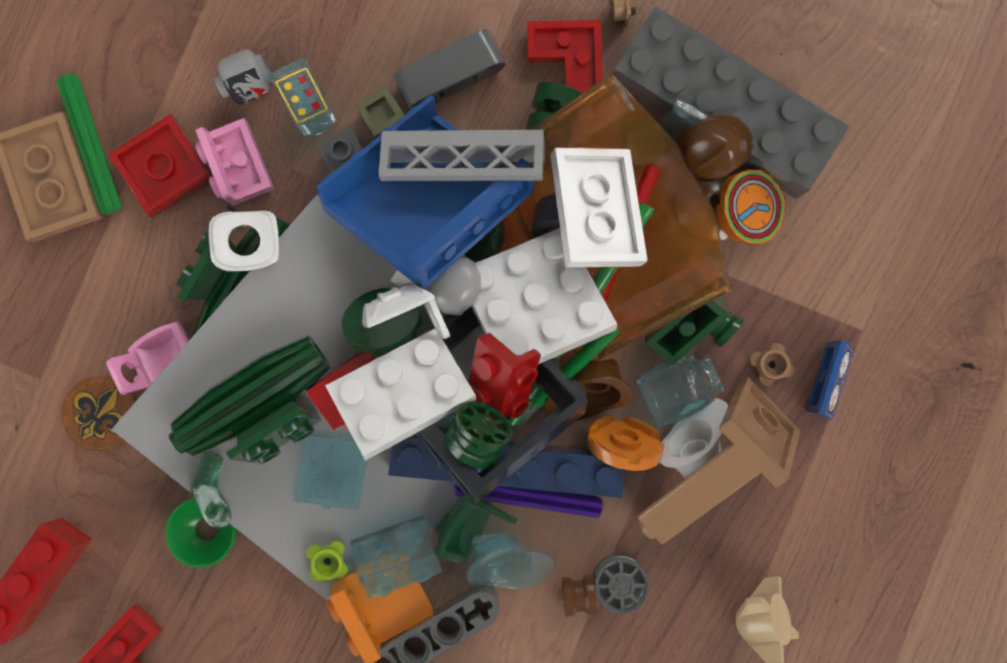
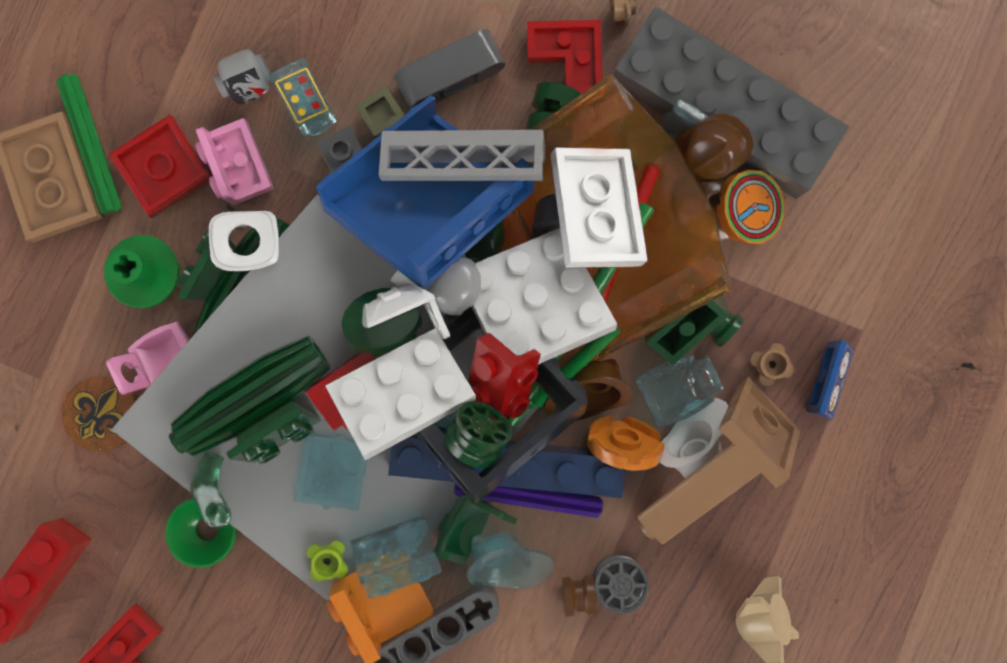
none -> green piece [104,235,180,308]

